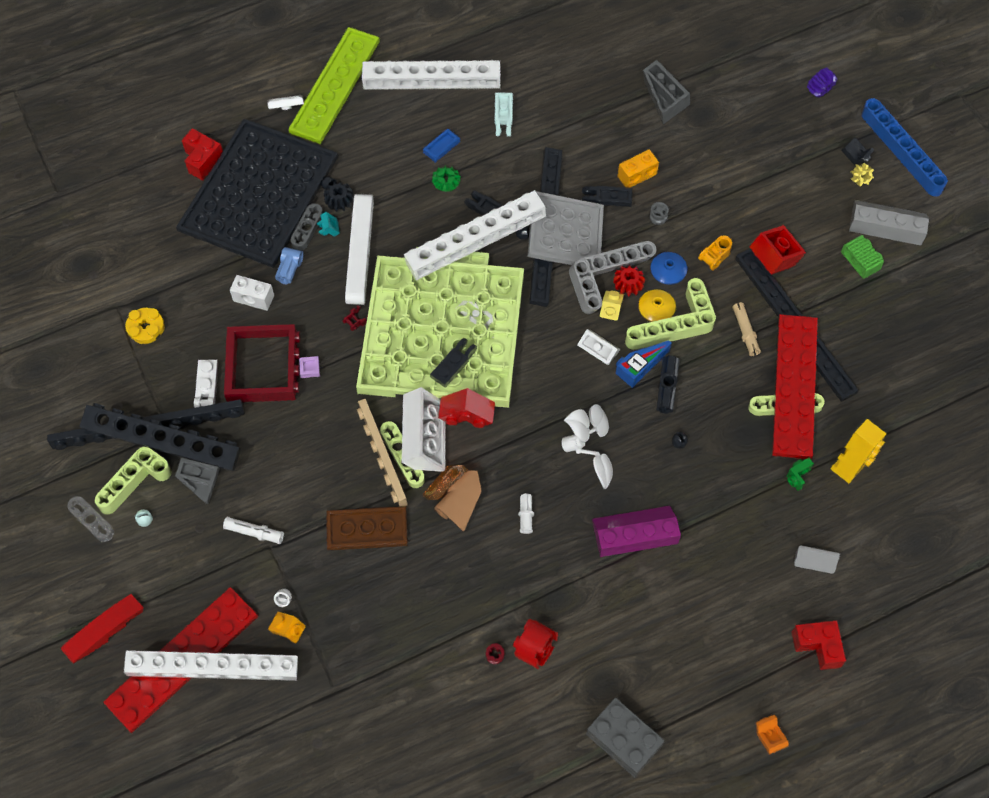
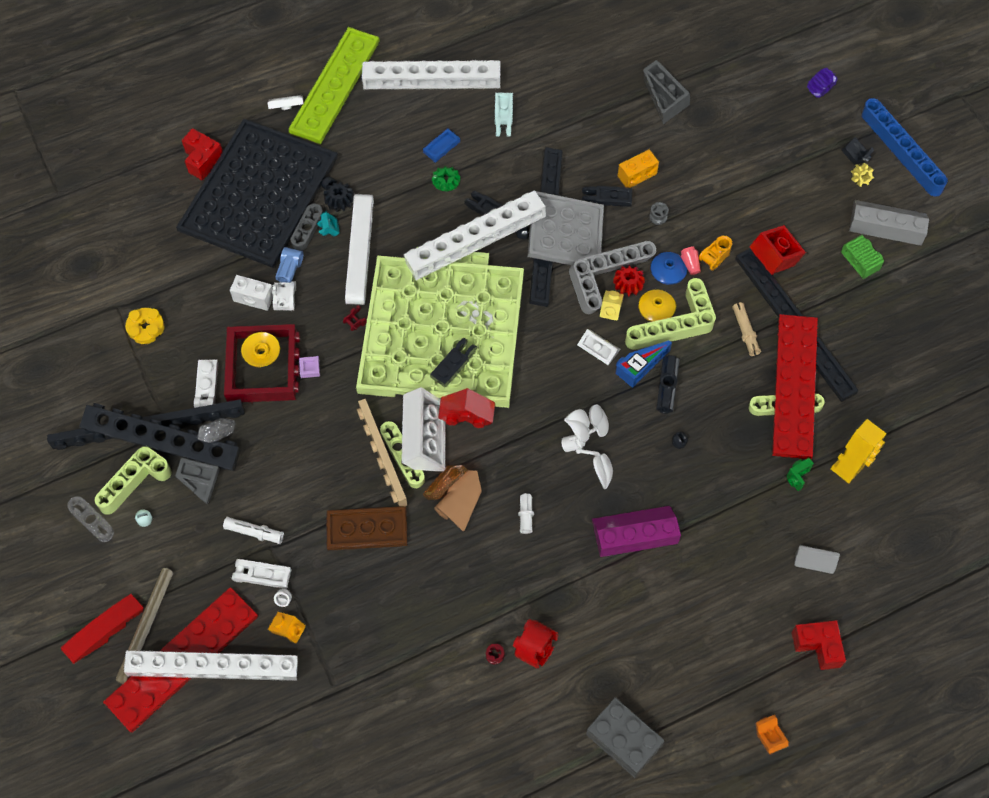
none -> dark tan axle [116,568,173,684]
none -> clear beam [197,418,236,442]
none -> white plate [231,559,291,589]
none -> yellow dish [241,332,280,367]
none -> white piece [272,281,296,310]
none -> coral cone [680,247,701,275]

